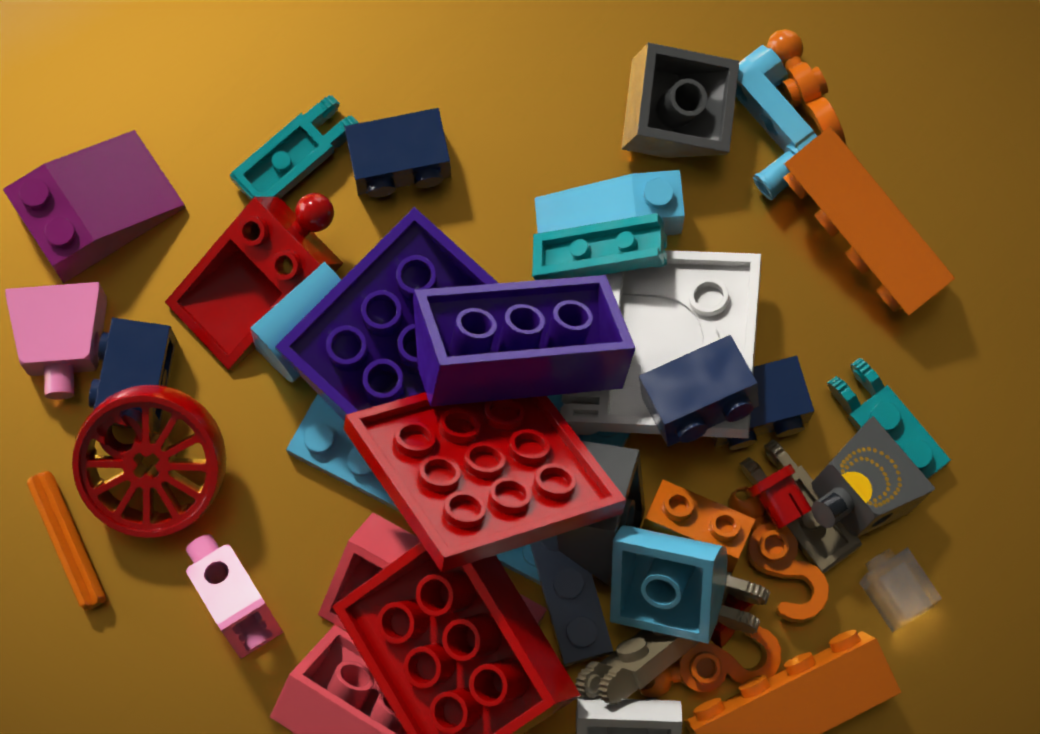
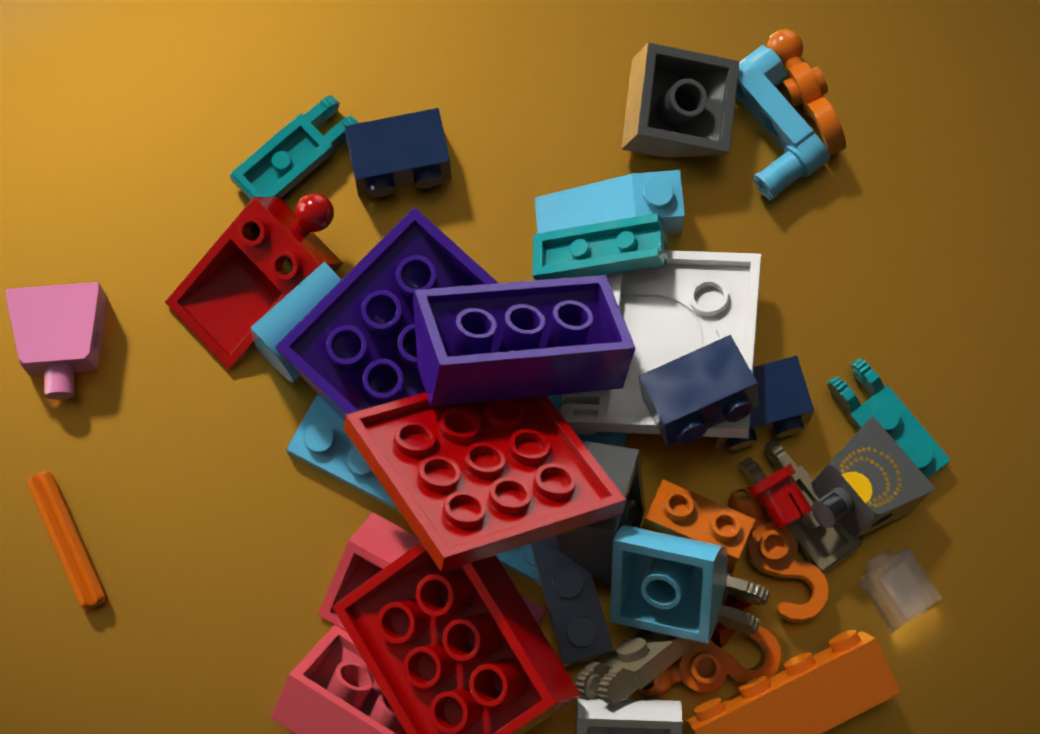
magenta slope [3,130,186,284] -> none
red piece [72,385,226,538] -> none
dark blue brick [89,318,177,432] -> none
bright pink torso [186,534,283,659] -> none
orange brick [783,126,955,316] -> none

